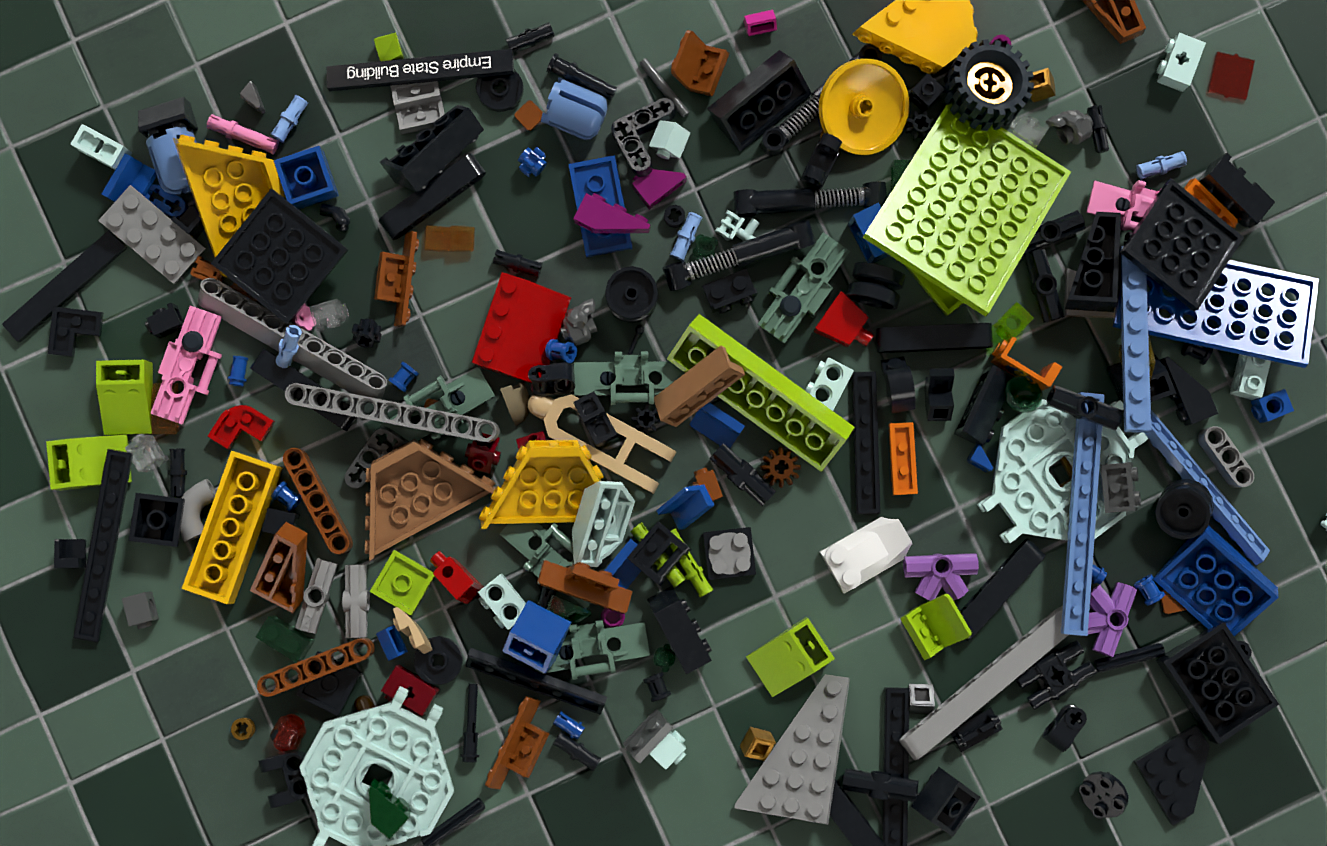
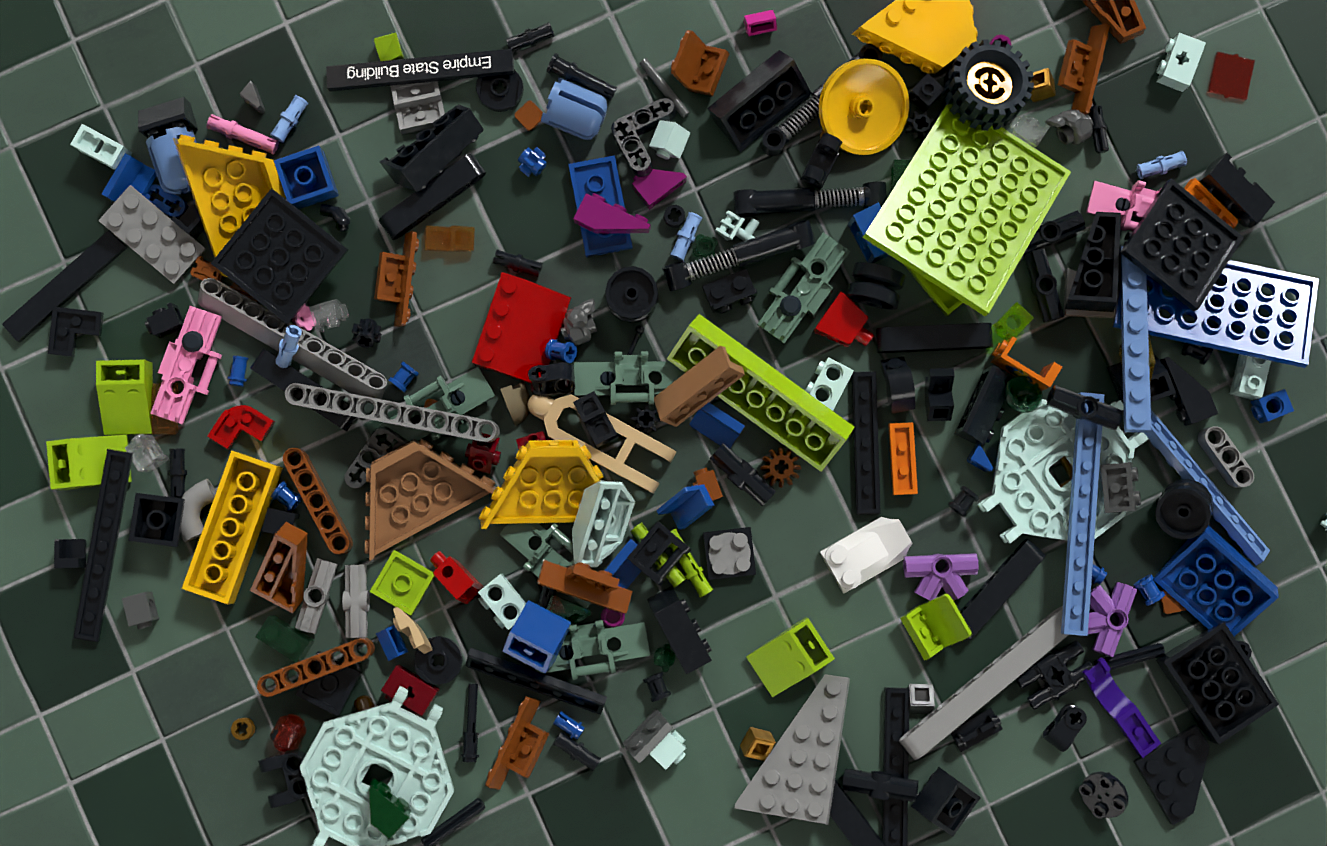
none -> black bush [948,486,979,517]
none -> dark orange bracket [1058,23,1110,115]
none -> dark purple piece [1083,657,1161,758]

